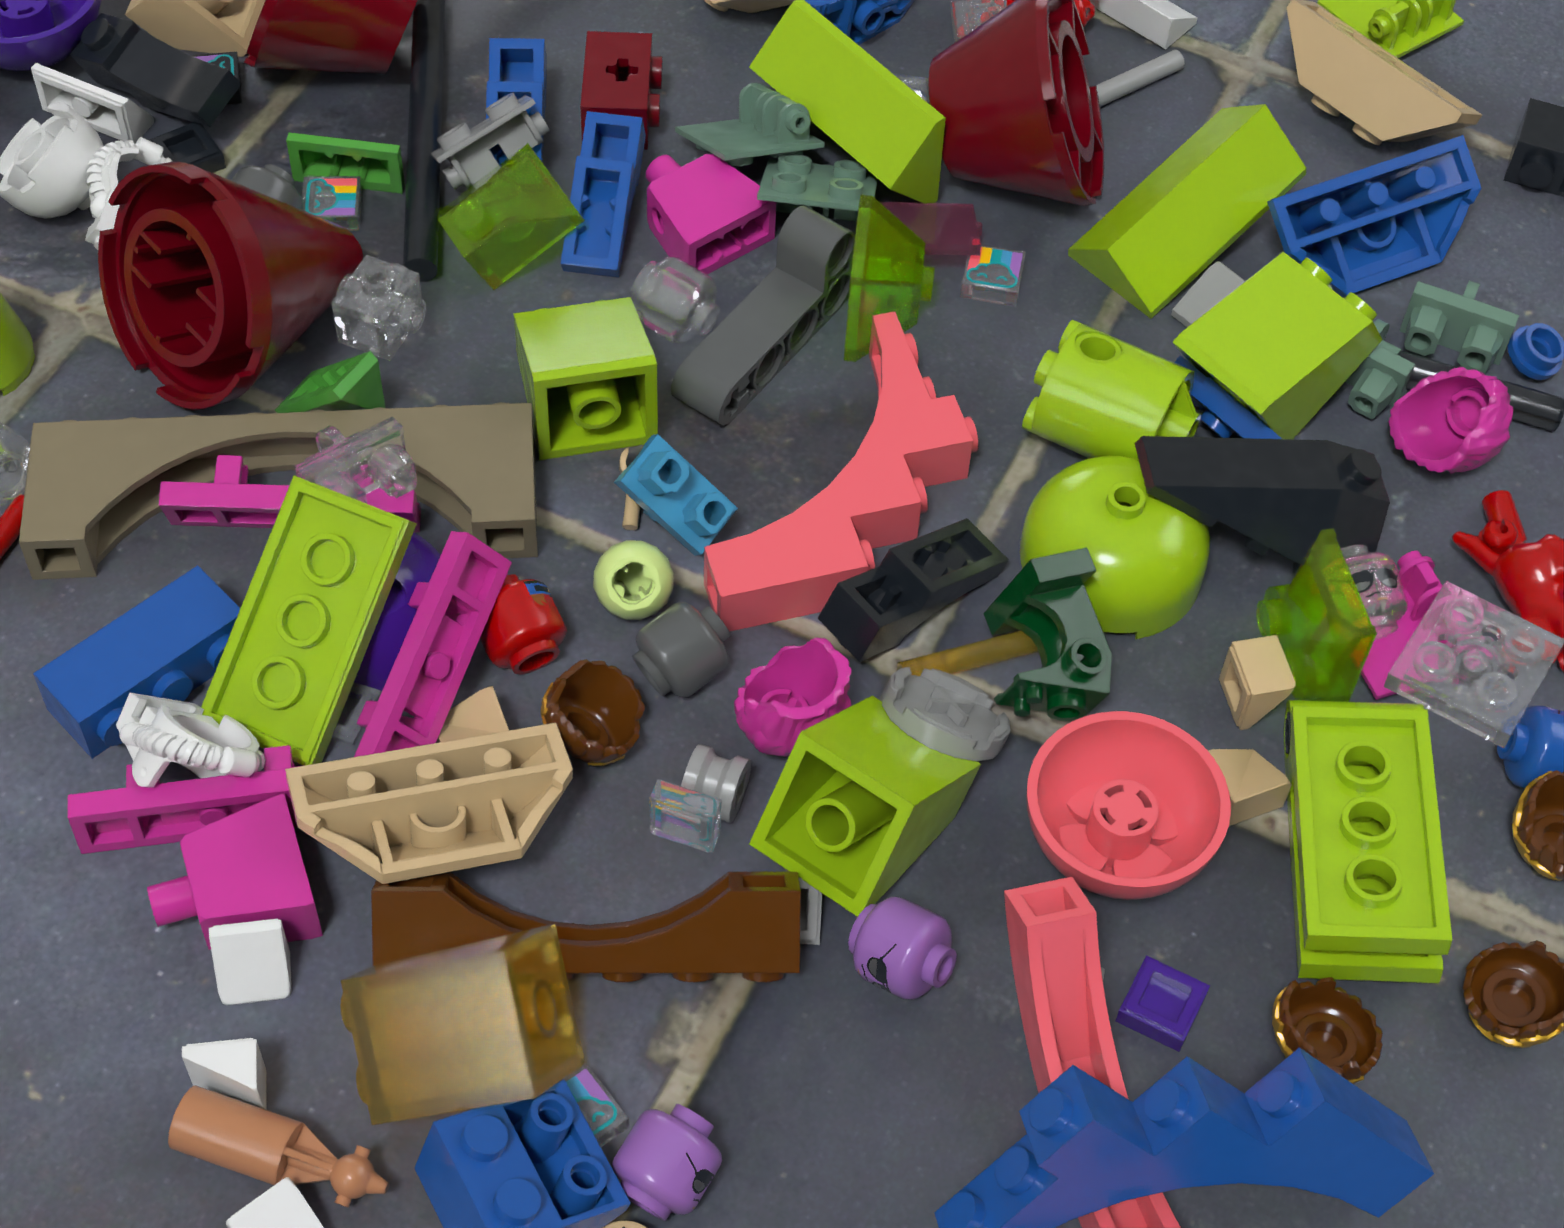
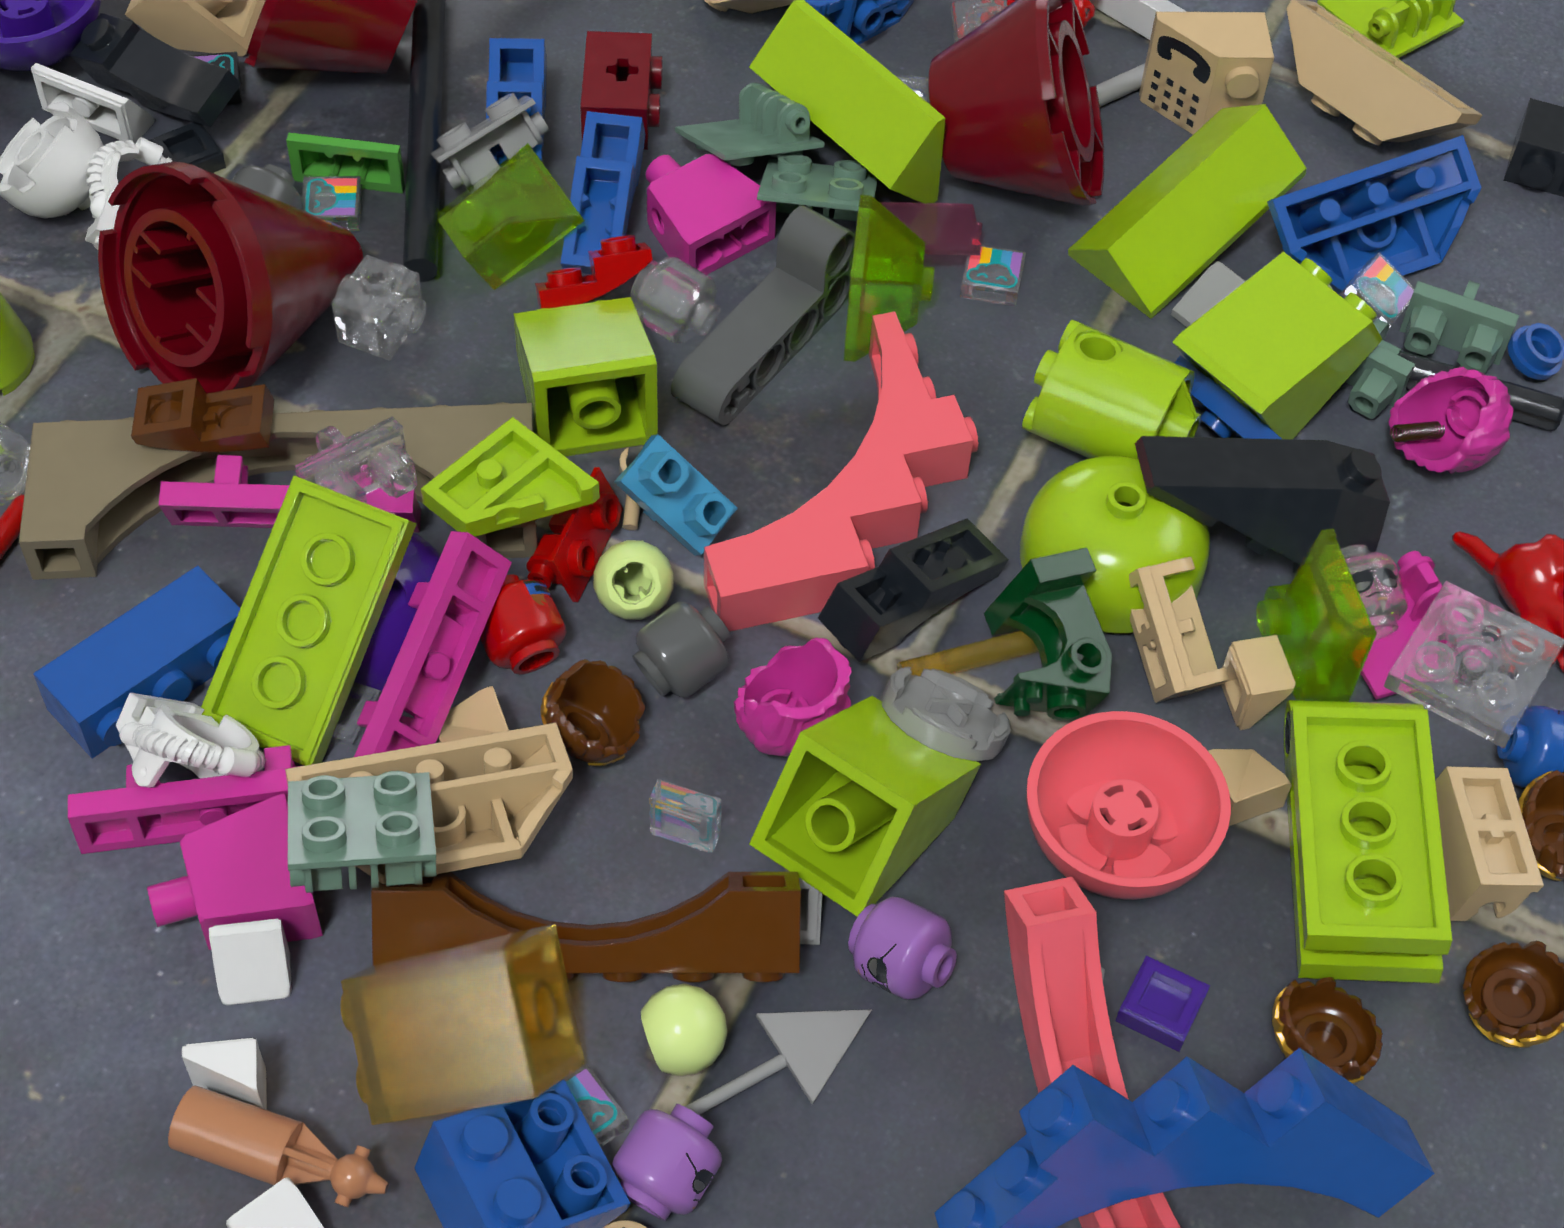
bright green slope [275,351,385,413] -> none
light grey wheel [681,744,751,823] -> none
red arm [1478,490,1527,554] -> none
none -> reddish brown slope [131,378,274,452]
none -> sand green hinge [288,771,437,893]
none -> lime wing [421,417,600,537]
none -> red hinge [526,467,623,602]
none -> red slope [535,235,653,309]
none -> yellowish green piece [641,984,727,1076]
none -> light grey piece [685,1009,872,1115]
none -> tan hinge [1129,557,1229,703]
none -> tan slope [1139,12,1274,135]
none -> tile [1340,252,1415,327]
none -> dark brown leg [1390,421,1445,442]
none -> tan hinge [1435,766,1544,921]

